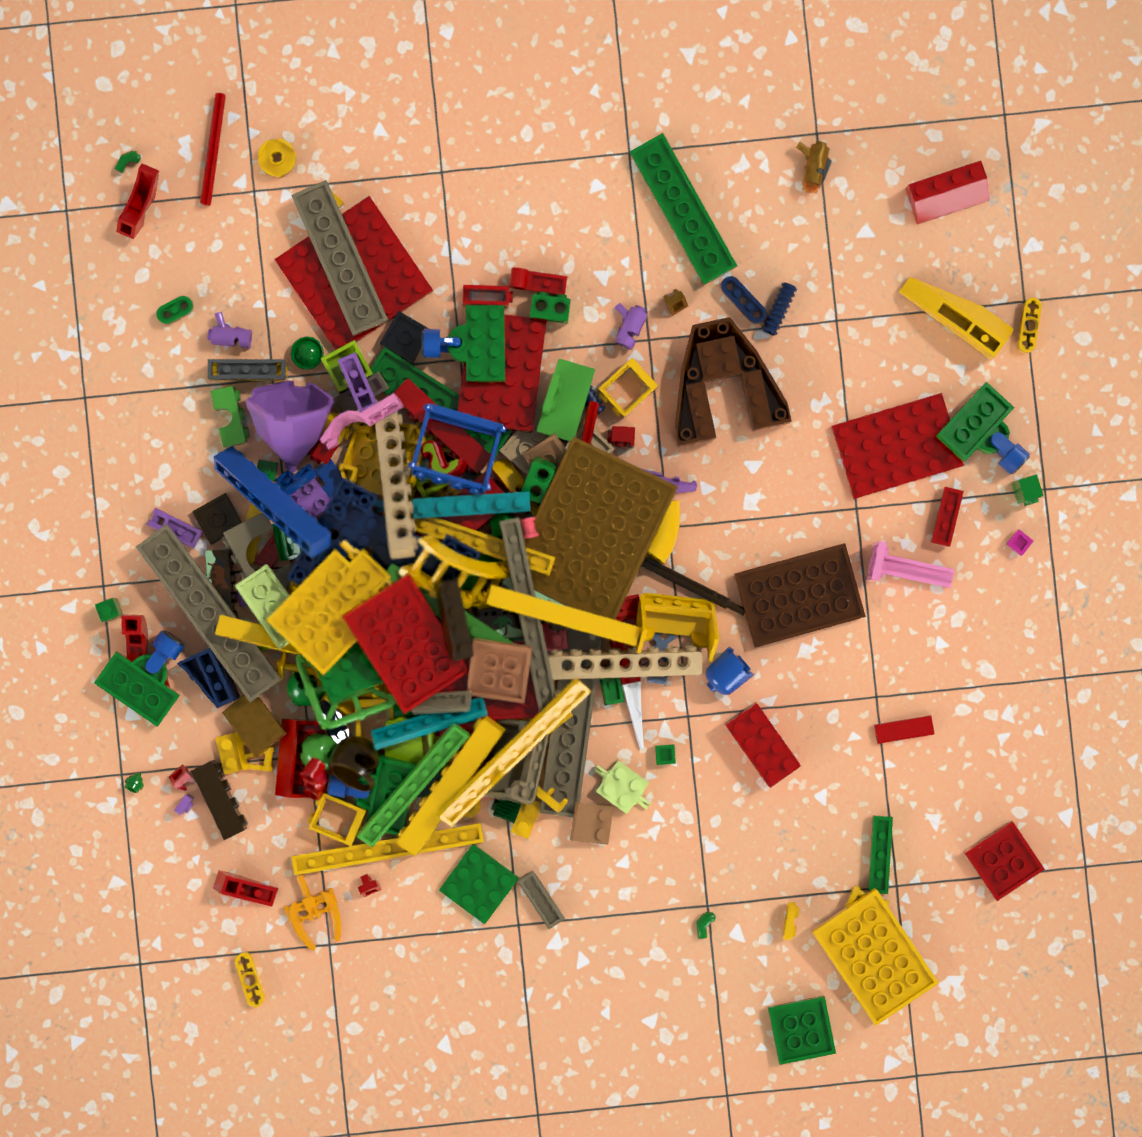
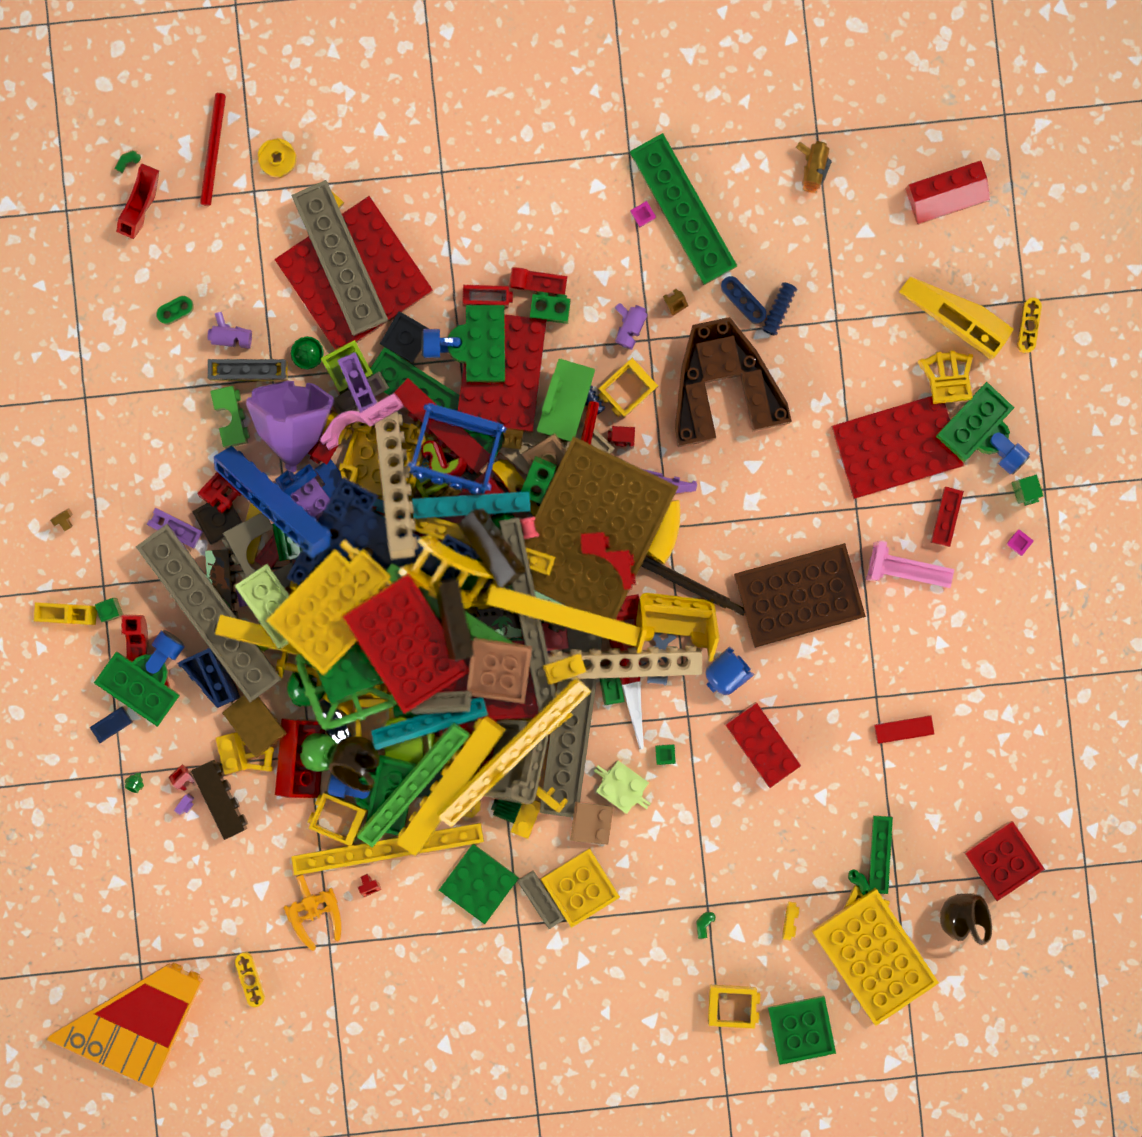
red slope [213,870,278,907] -> none
green plate [257,459,278,482] -> none
red piece [300,757,328,801] -> none
none -> yellow slope [34,602,97,625]
none -> slope [47,963,204,1088]
none -> pearl gold tile [50,508,73,531]
none -> dark blue tile [89,706,133,743]
none -> red plate [197,472,242,513]
none -> dark brown brick [458,508,526,587]
none -> pearl gold tile [502,428,523,449]
none -> yellow plate [541,848,620,928]
none -> yellow plate [543,653,586,684]
none -> red arch [581,532,636,590]
none -> dark pink plate [630,201,656,228]
none -> yellow window [708,984,760,1029]
none -> green arm [848,869,871,895]
none -> yellow plate [918,350,973,404]
none -> dark brown piece [940,893,992,945]

